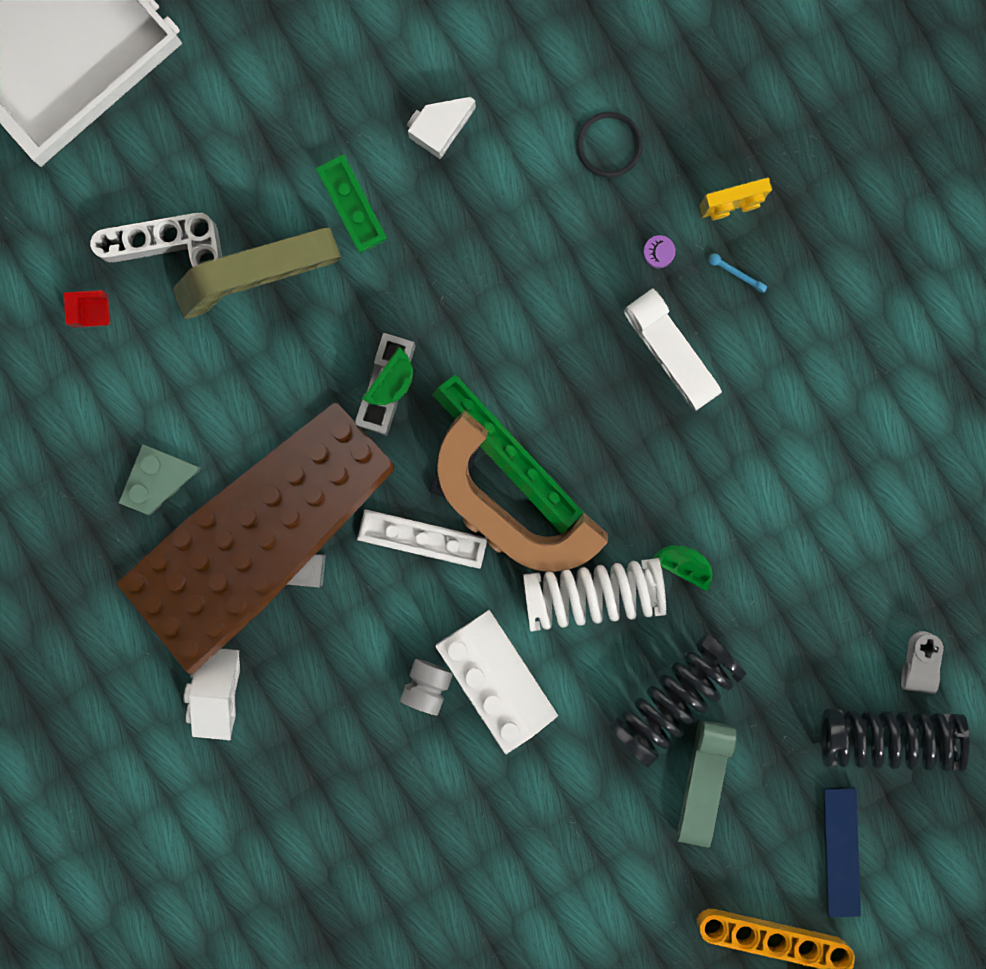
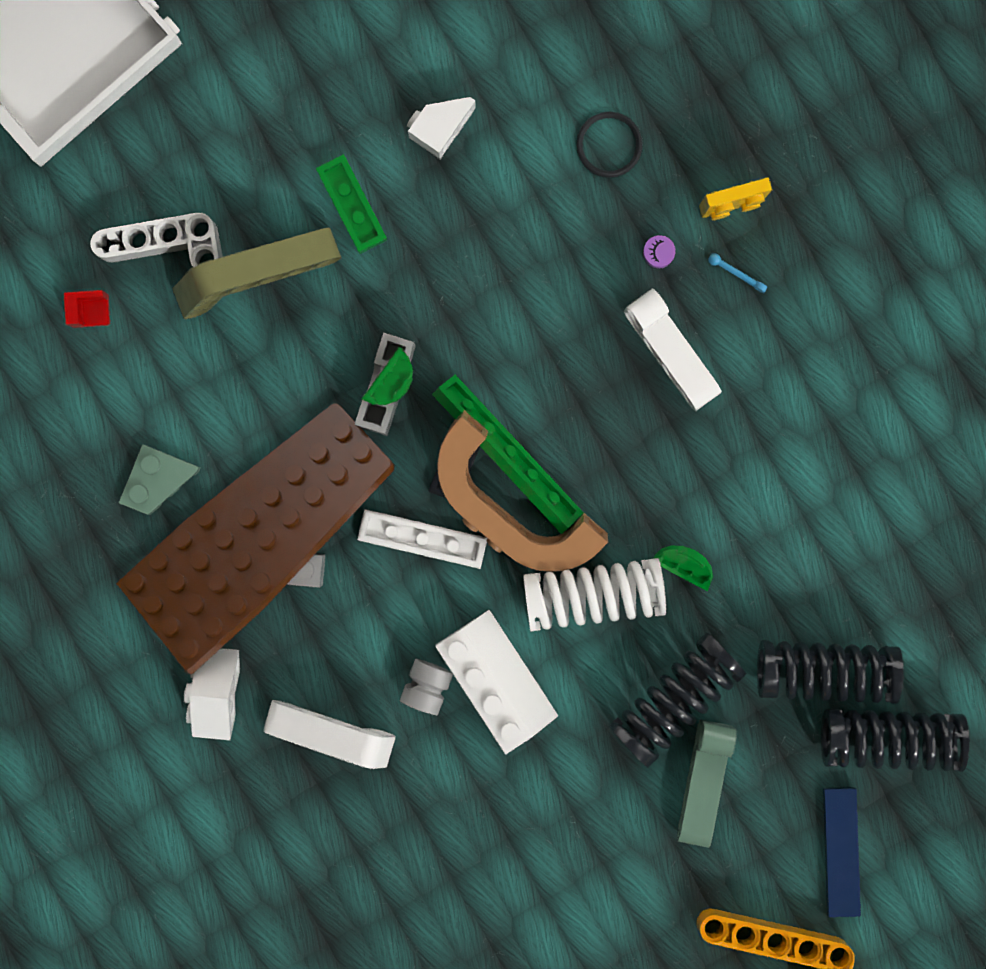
light grey piece [901,631,944,695] -> none
none -> white beam [263,700,396,769]
none -> black piece [757,640,904,704]

